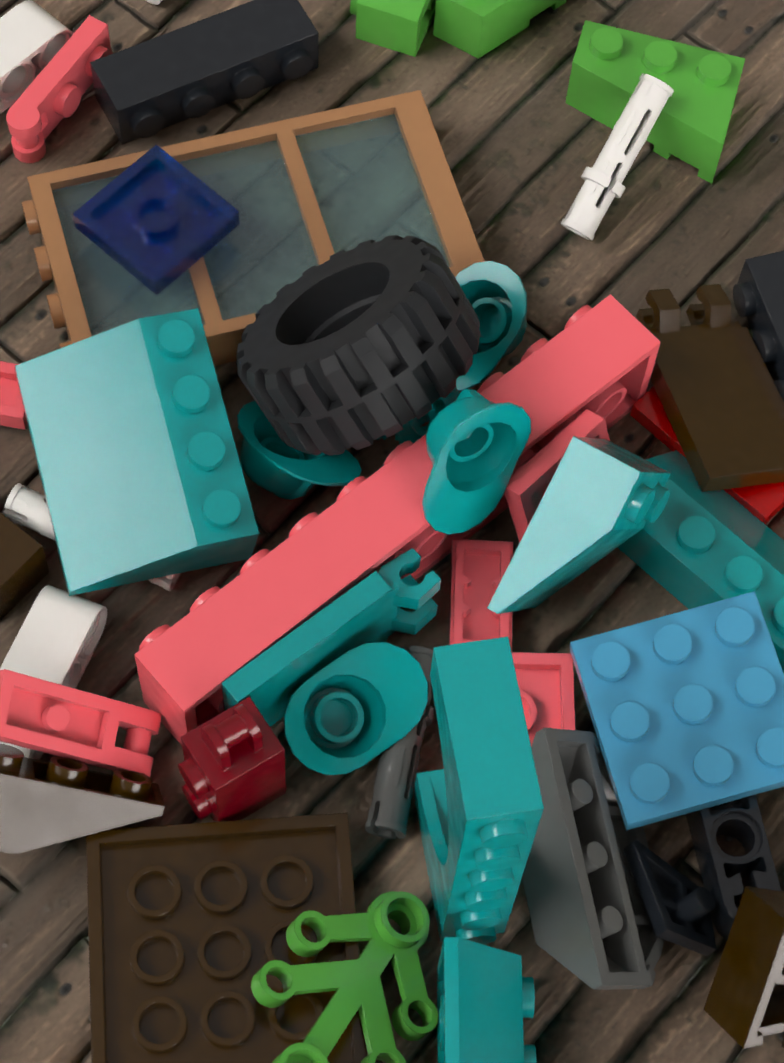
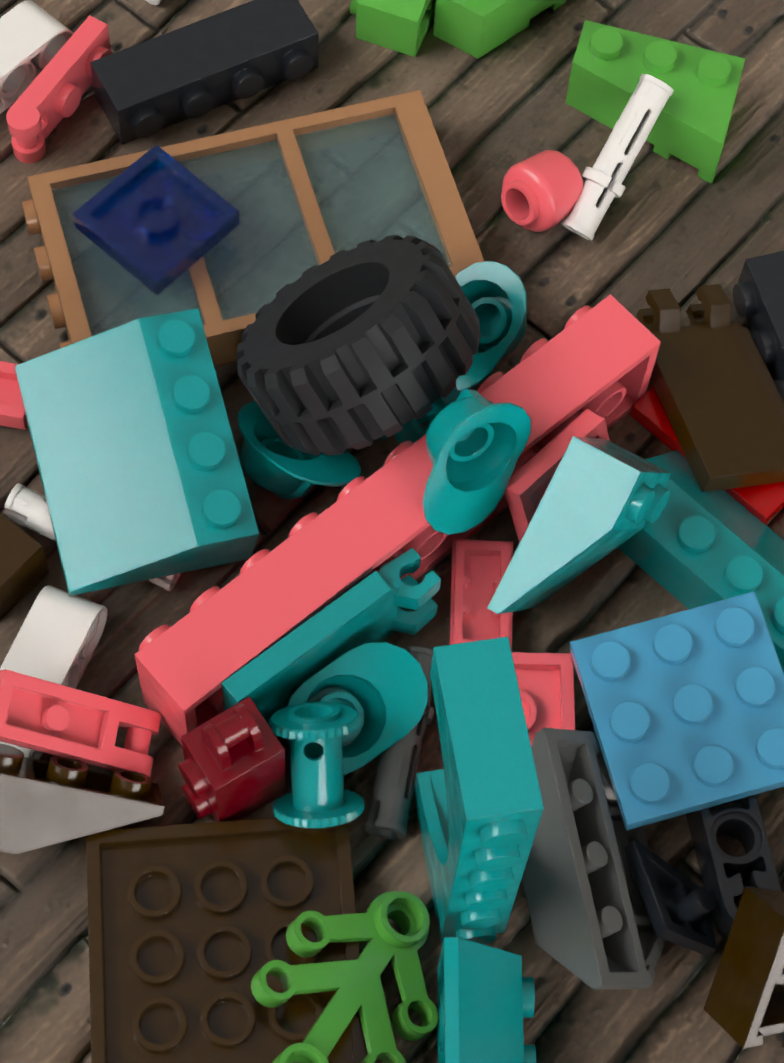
none -> teal hose [268,702,365,828]
none -> coral head [501,150,584,232]

